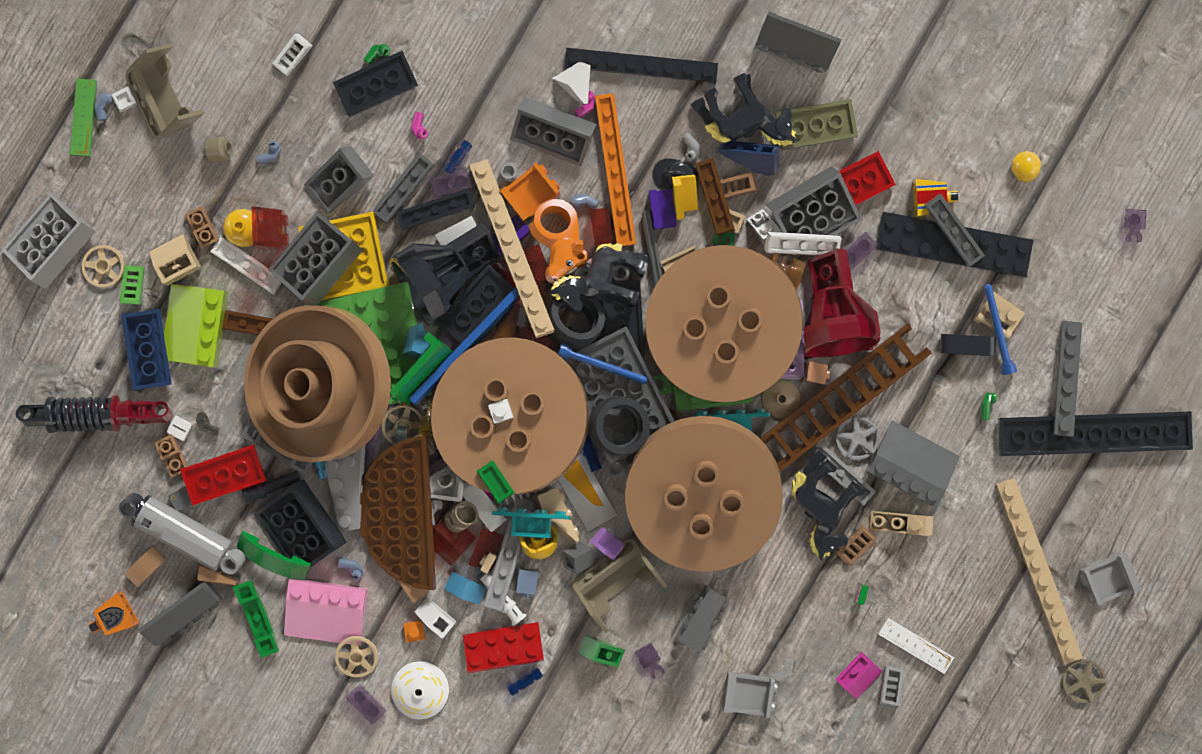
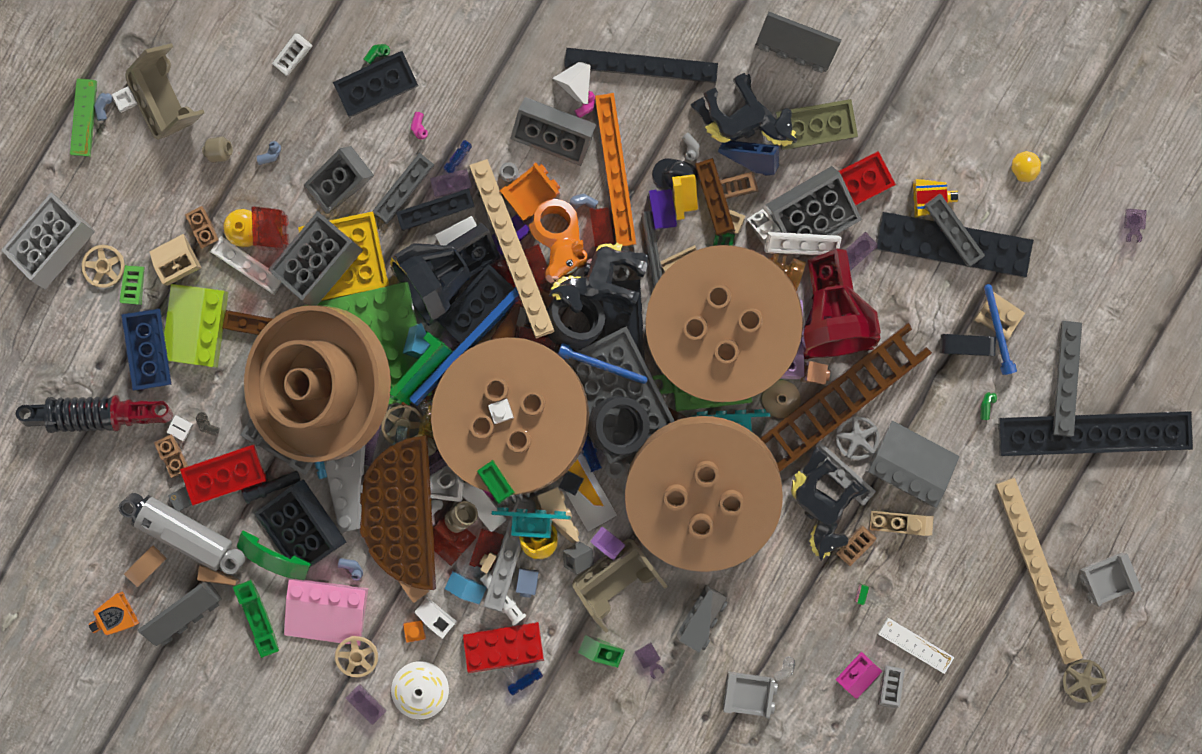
none -> black plate [559,471,584,496]

